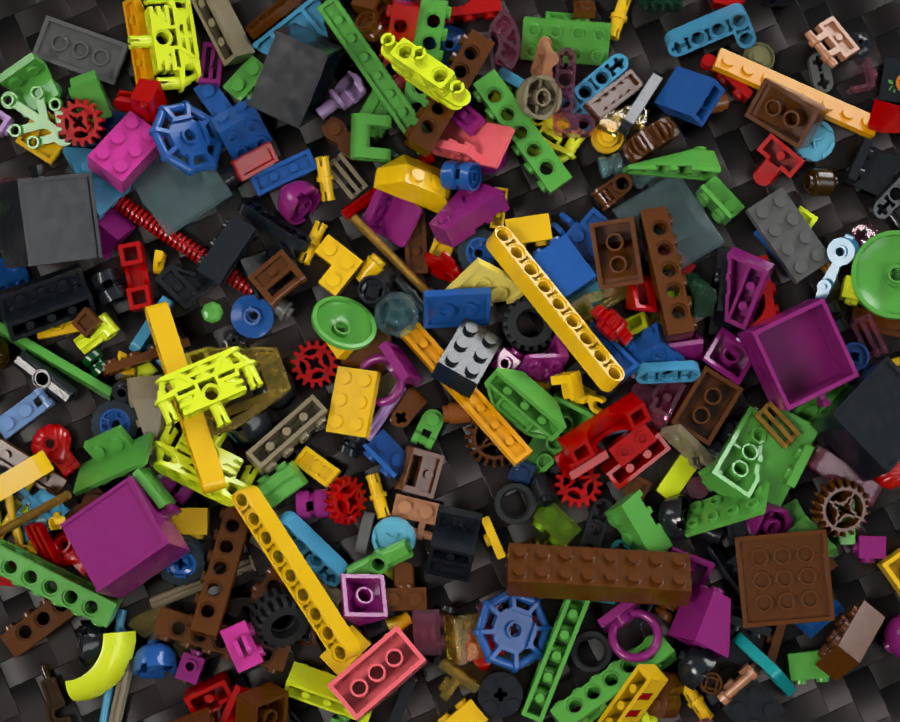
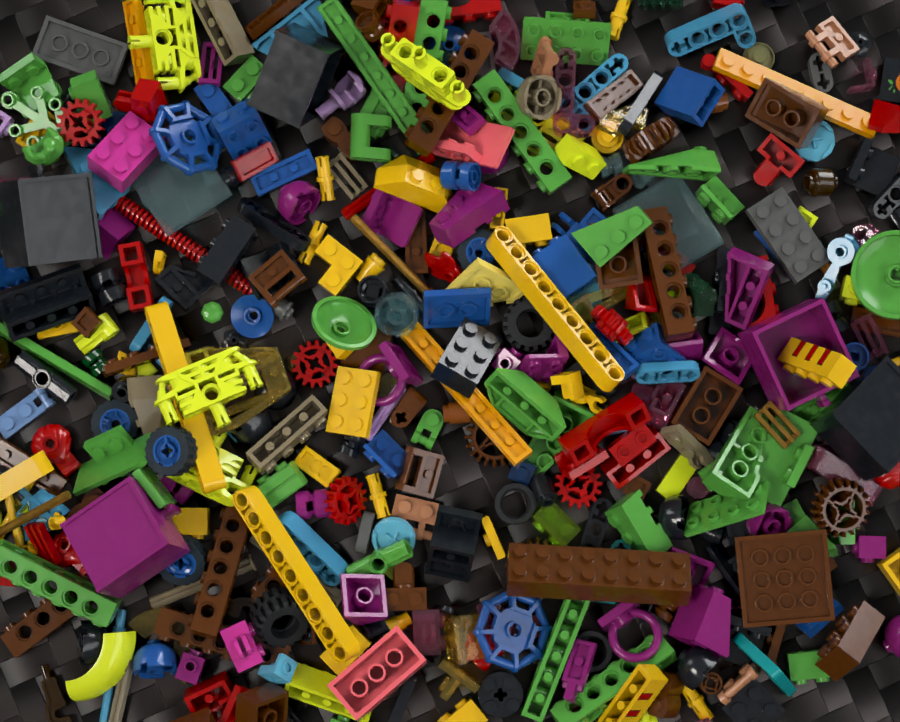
none -> bright green hair [22,127,65,167]
none -> black wheel [145,426,198,476]
none -> medium azure bracket [257,653,297,684]
none -> neon yellow brick [553,133,607,180]
none -> magenta hinge [562,638,598,704]
none -> bright green wedge [571,206,653,267]
none -> yellow brick [777,337,857,389]

